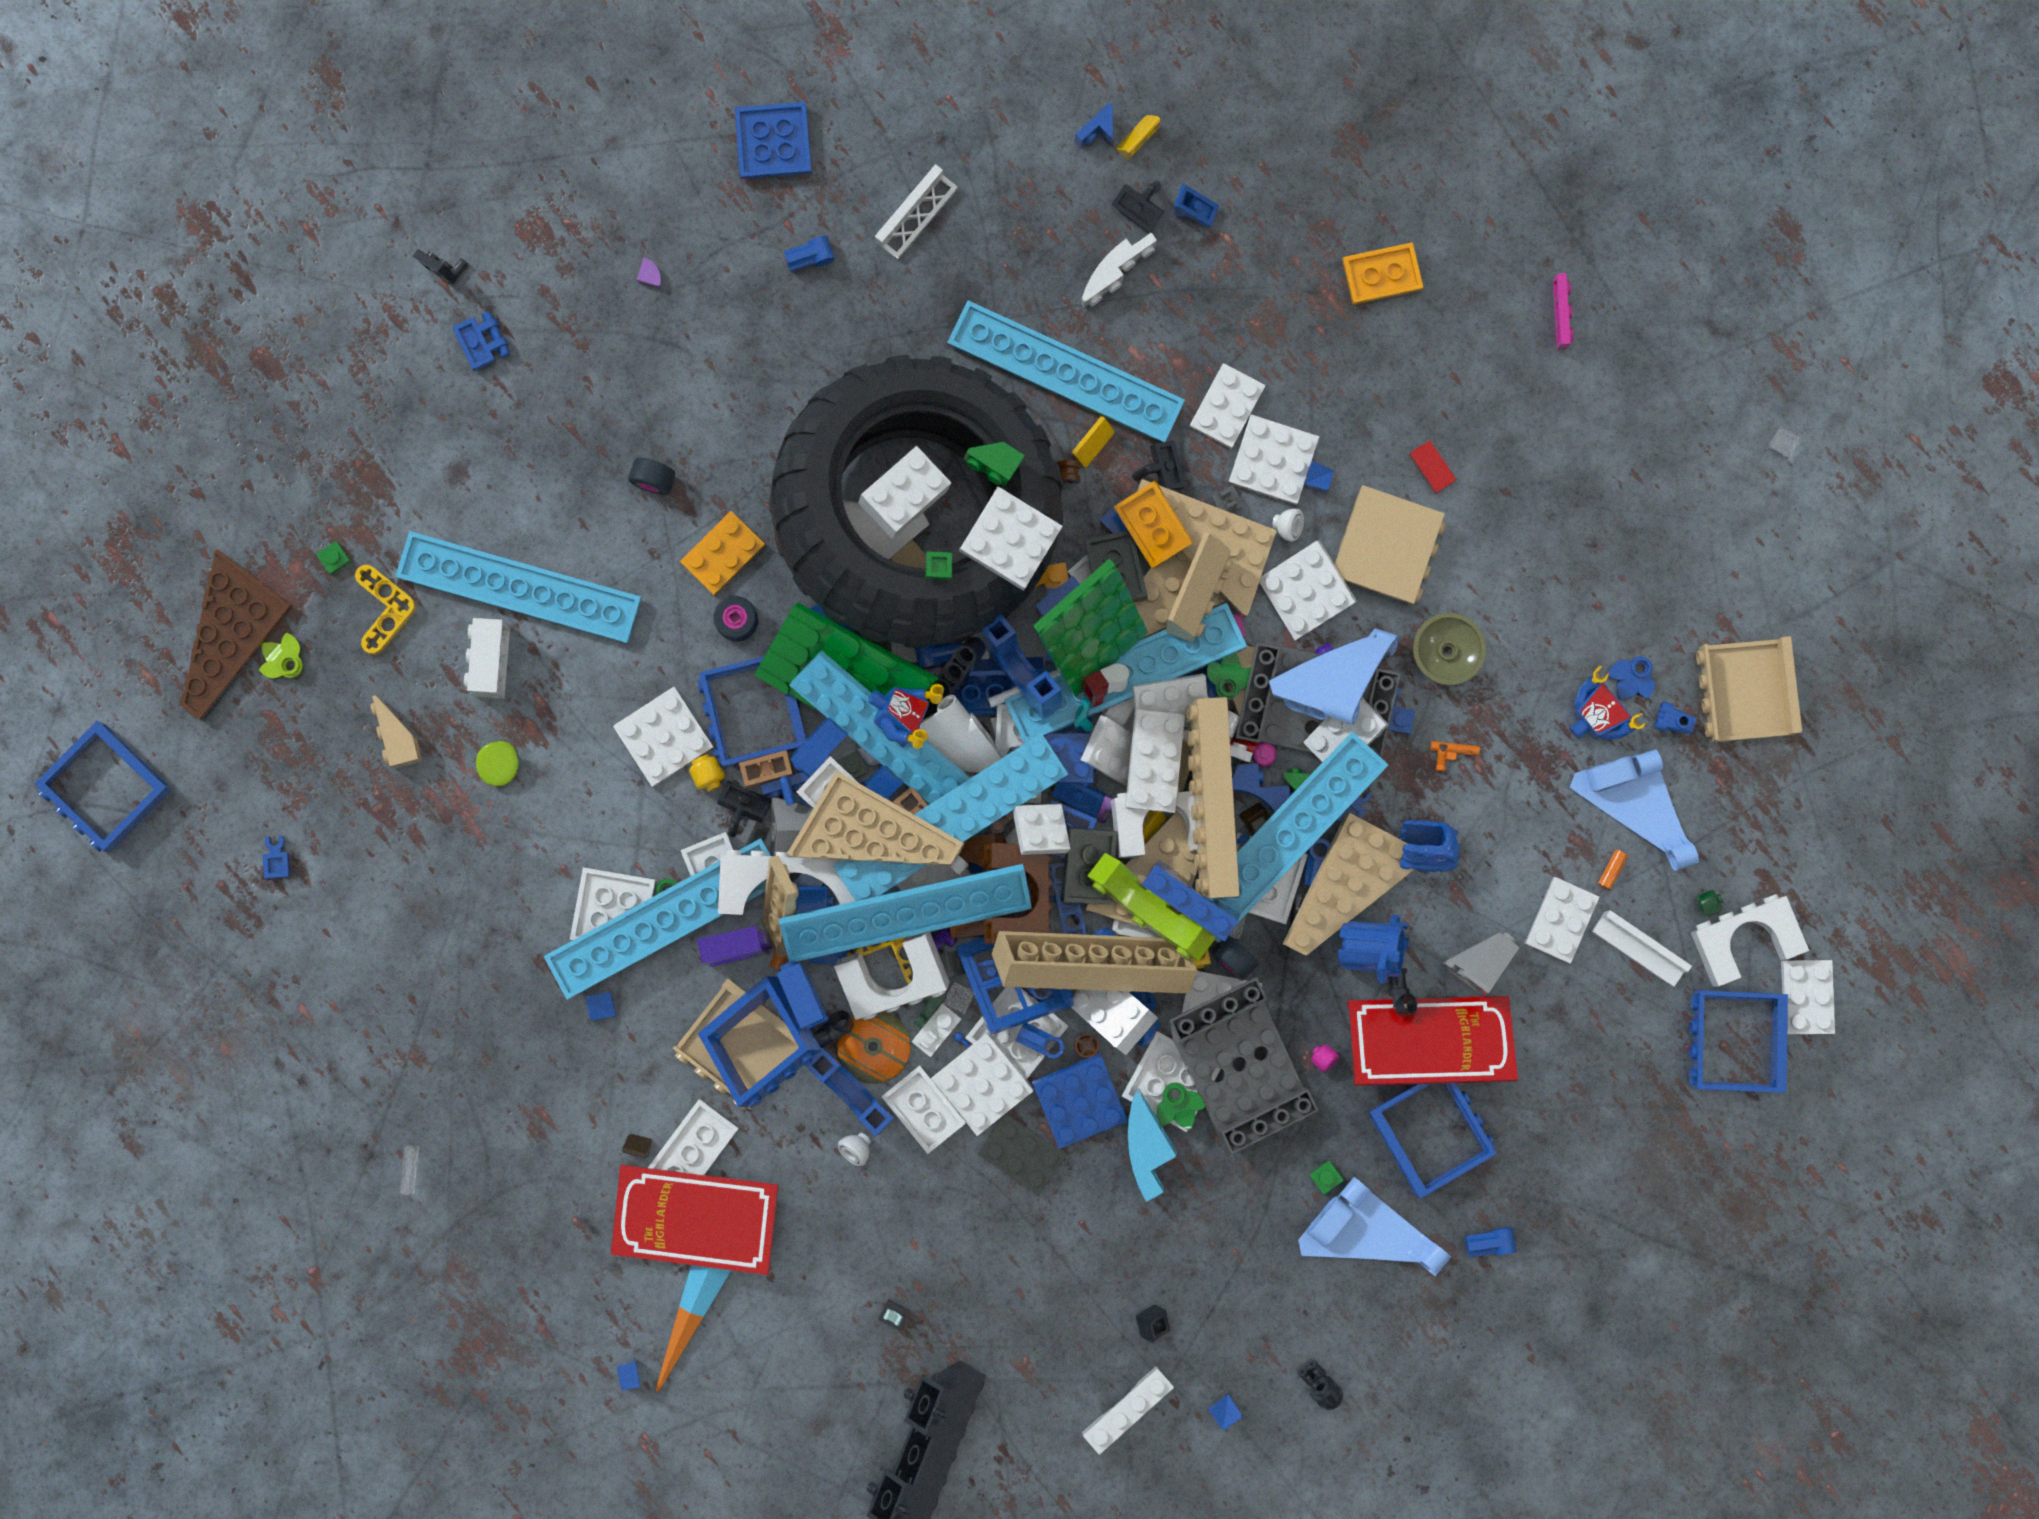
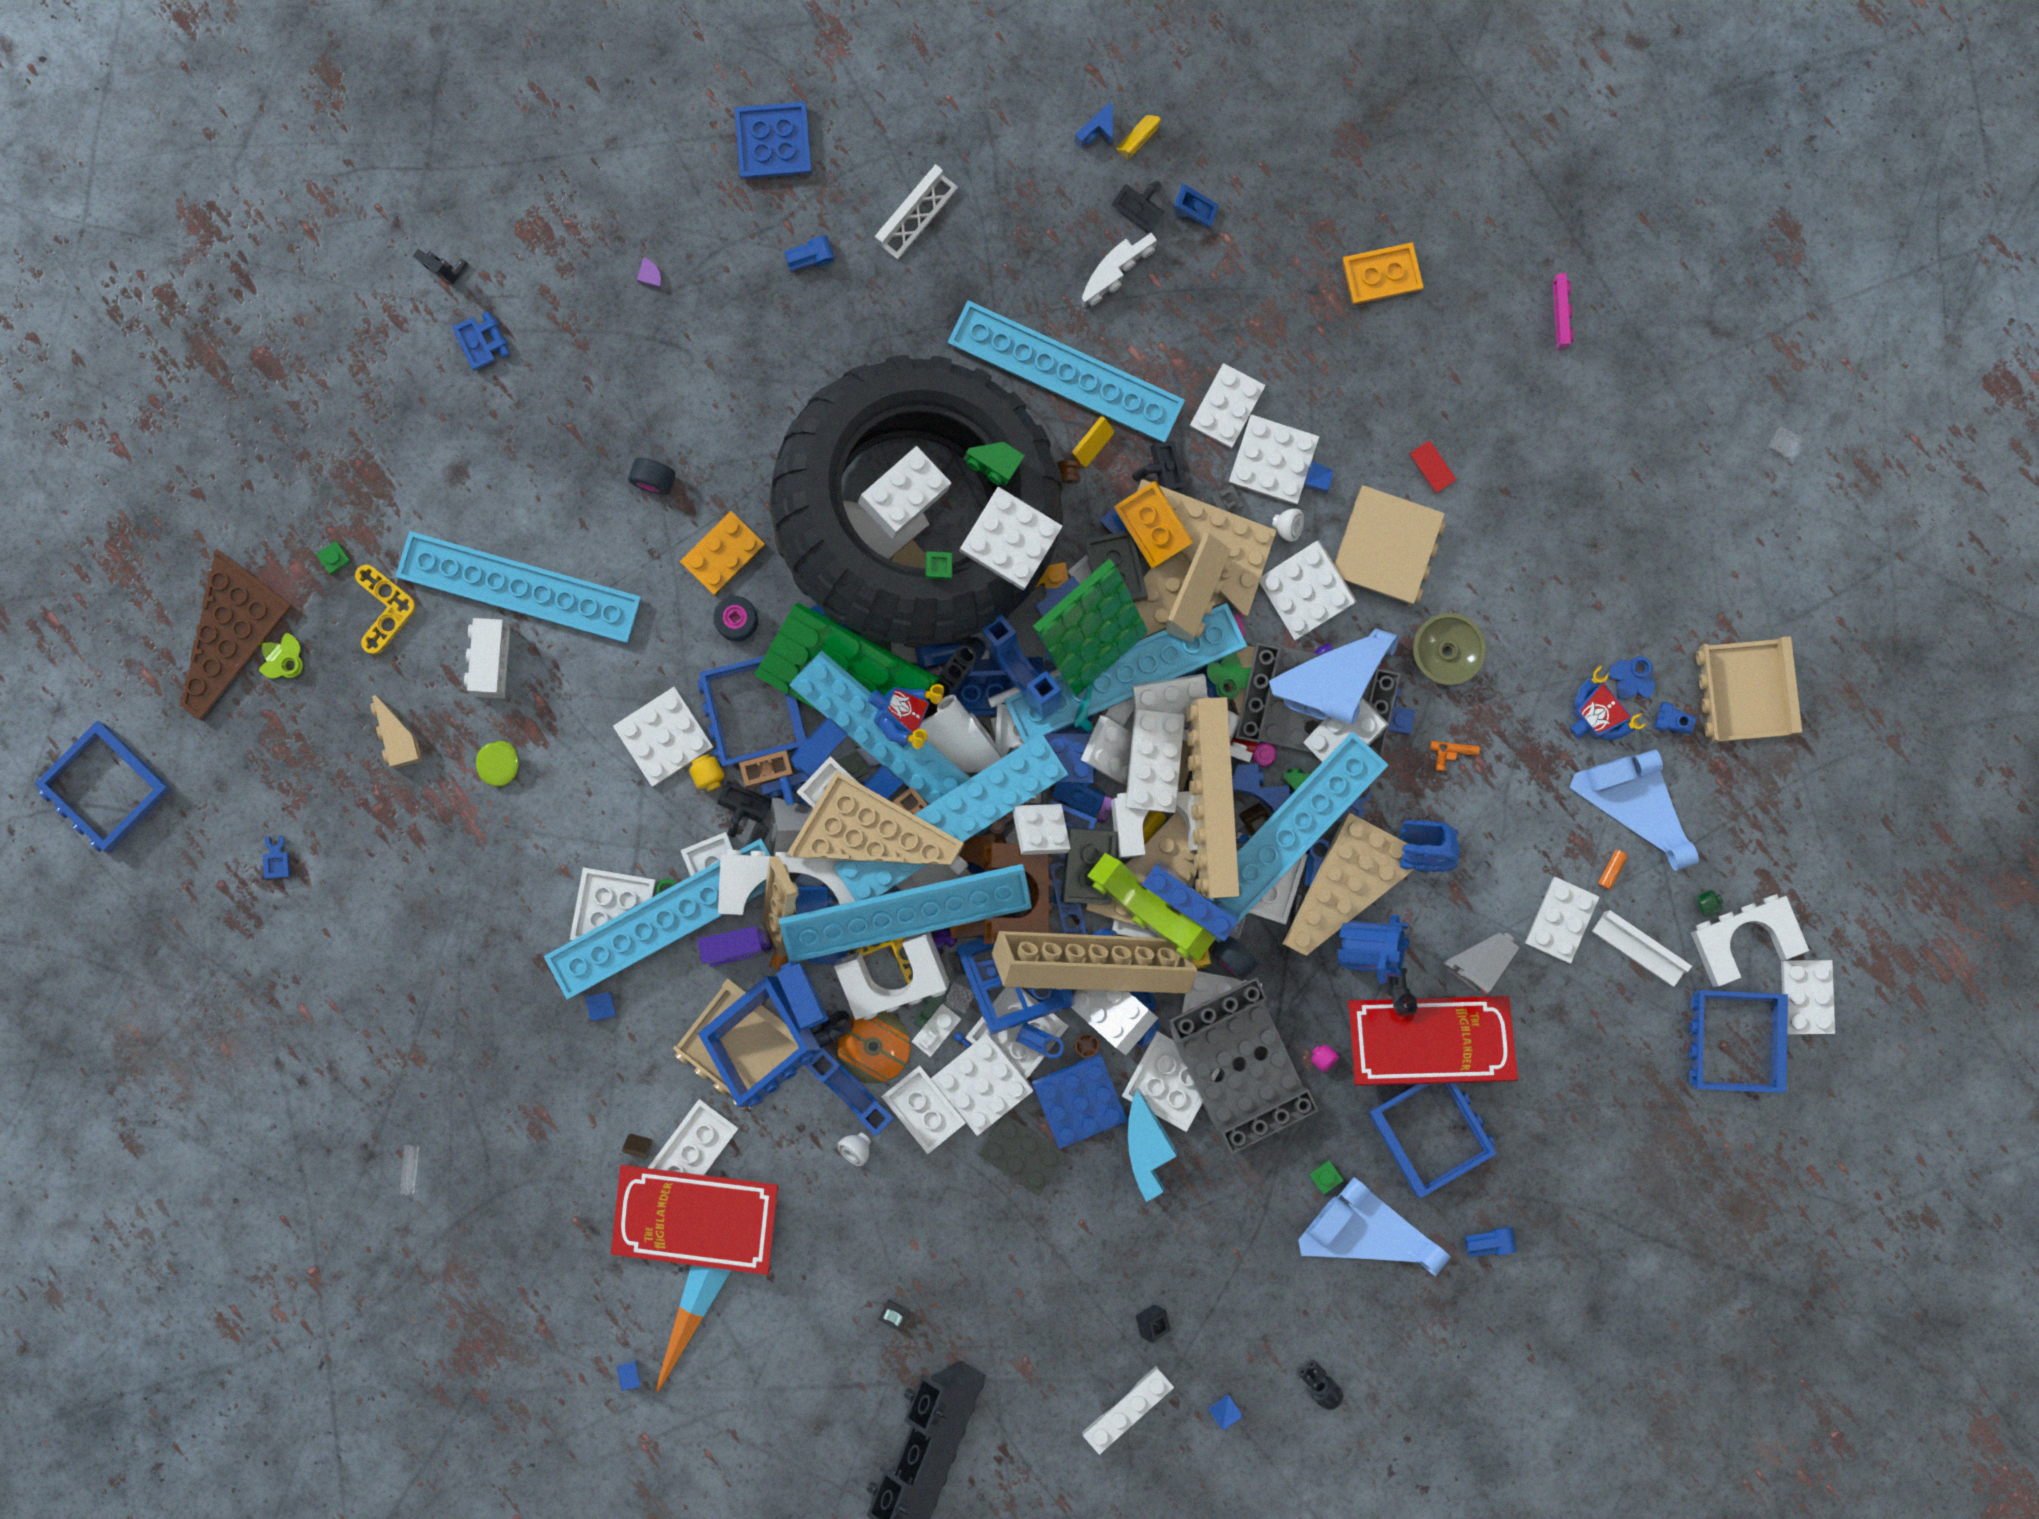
leg [1082,663,1129,707] -> none
green plate [1157,1082,1205,1130] -> none

